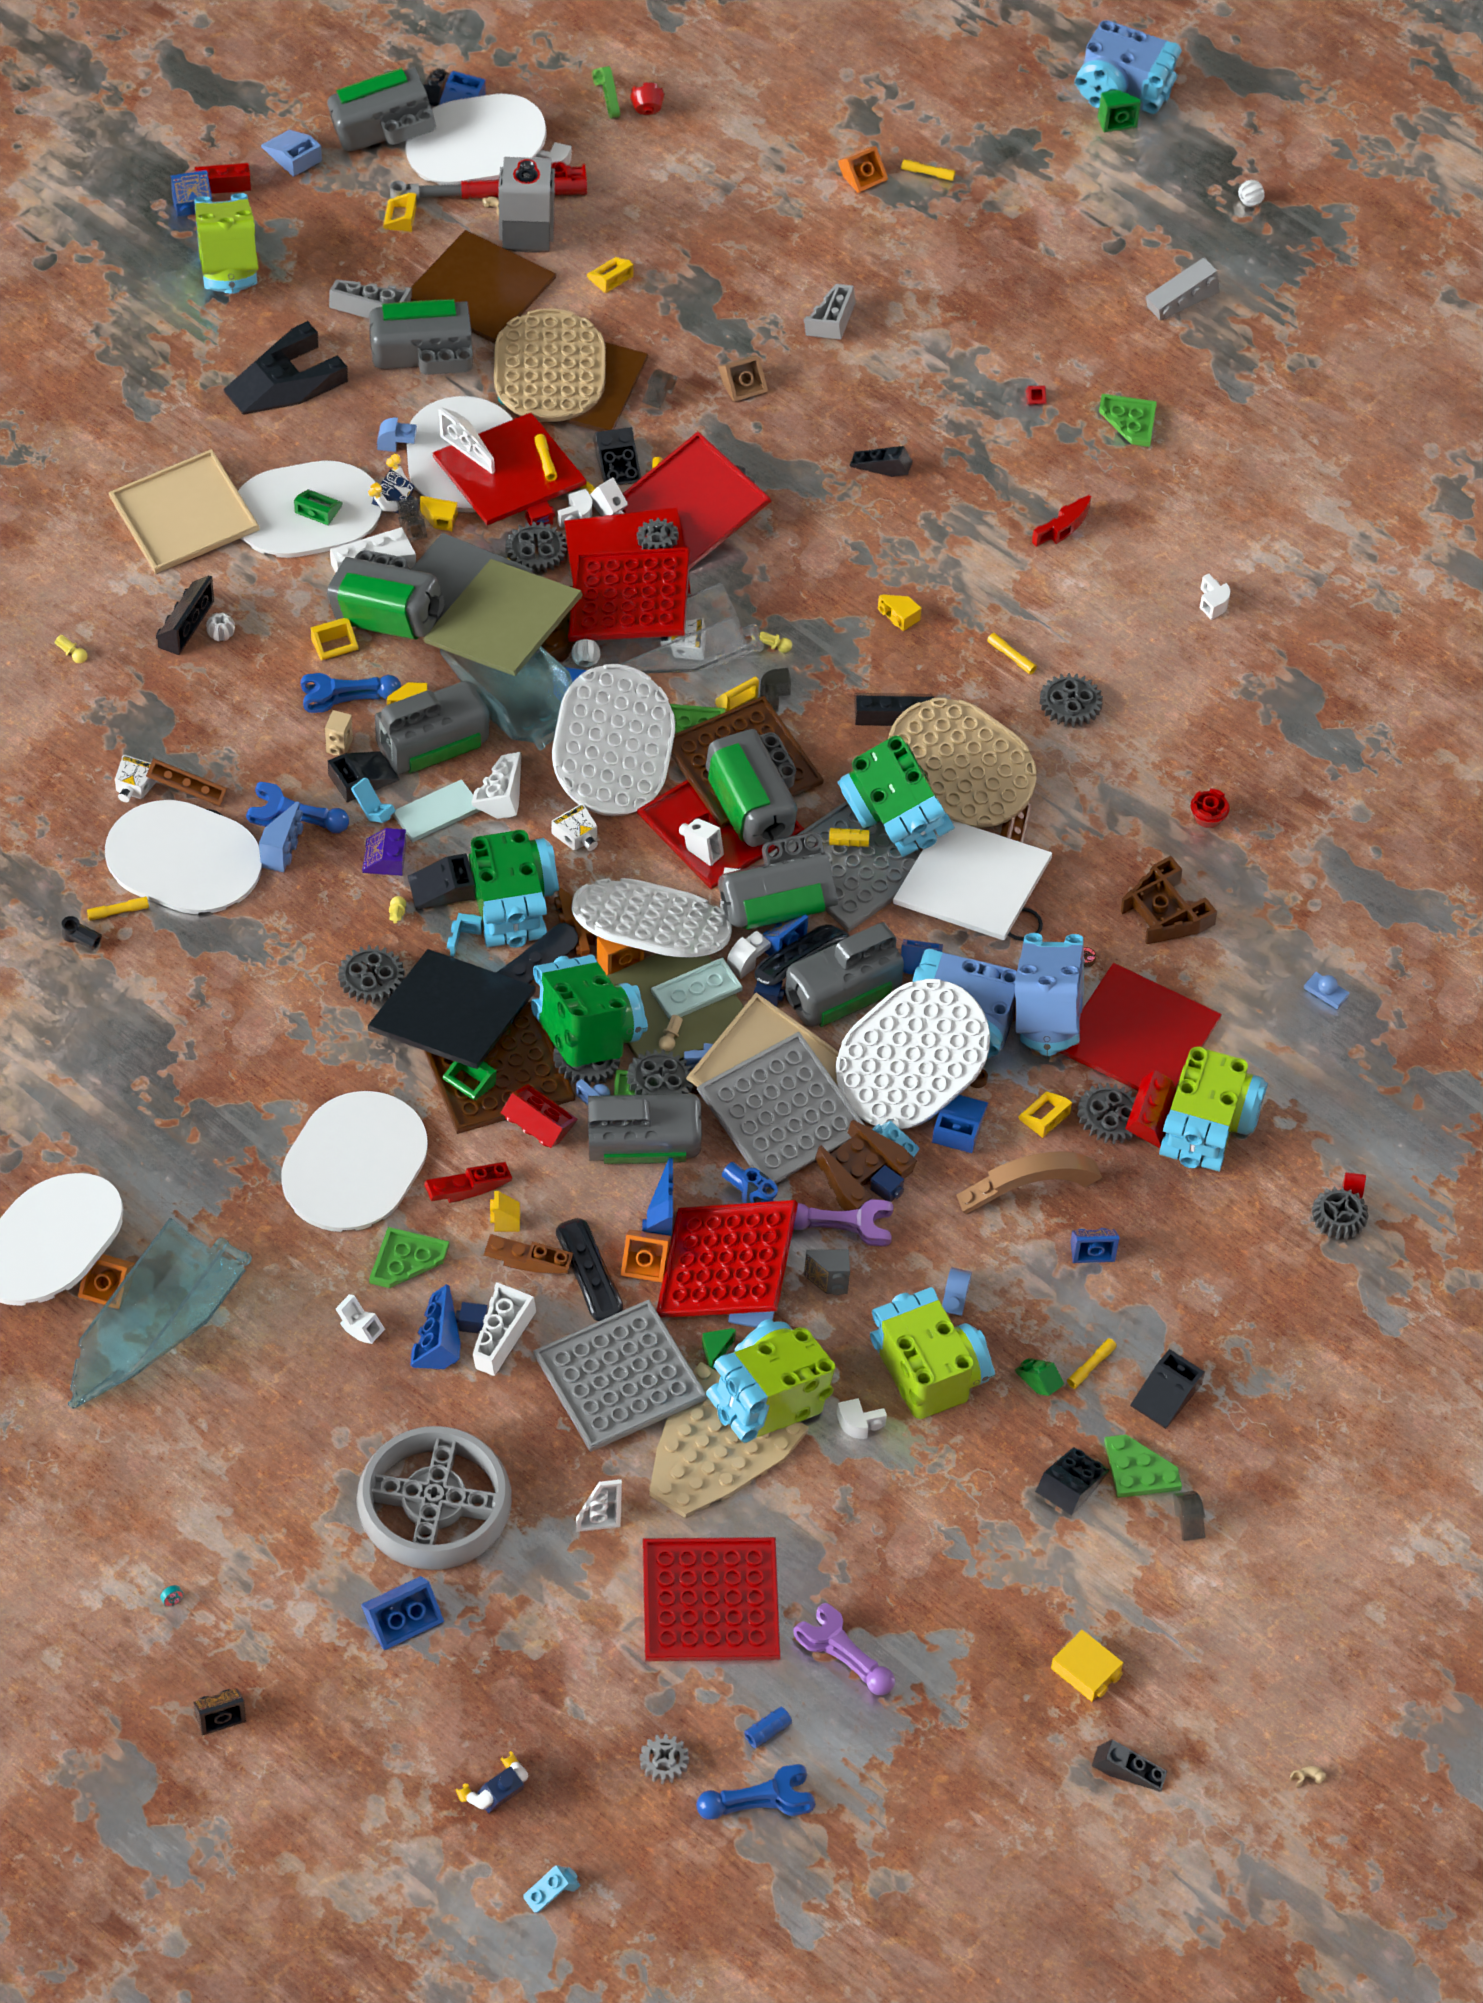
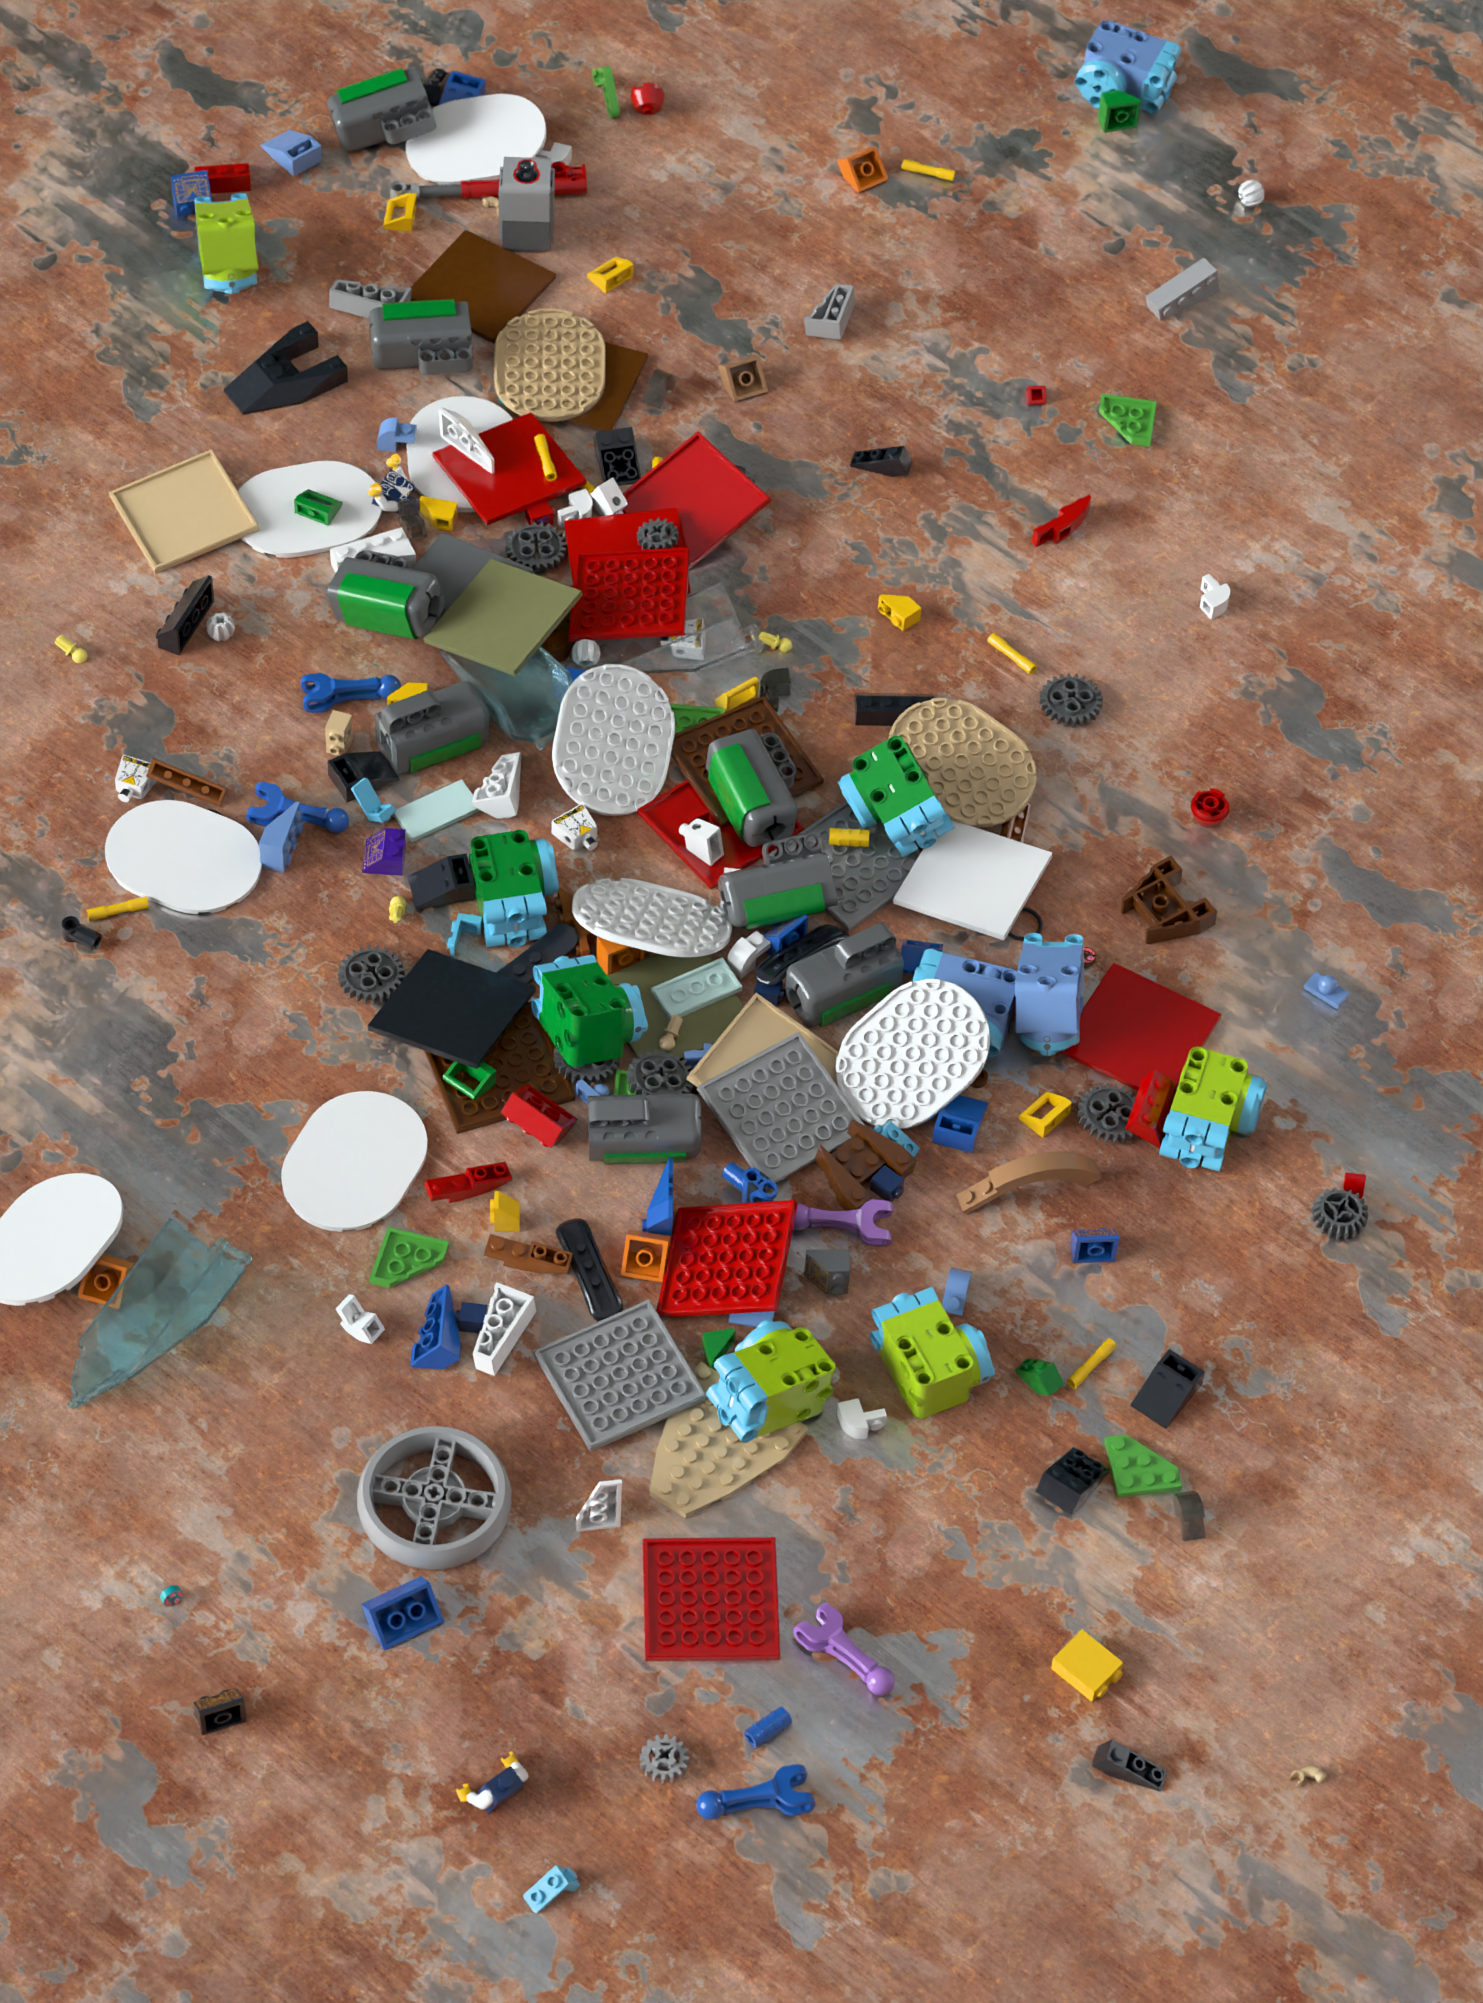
yellow tile [311,618,358,661] -> none

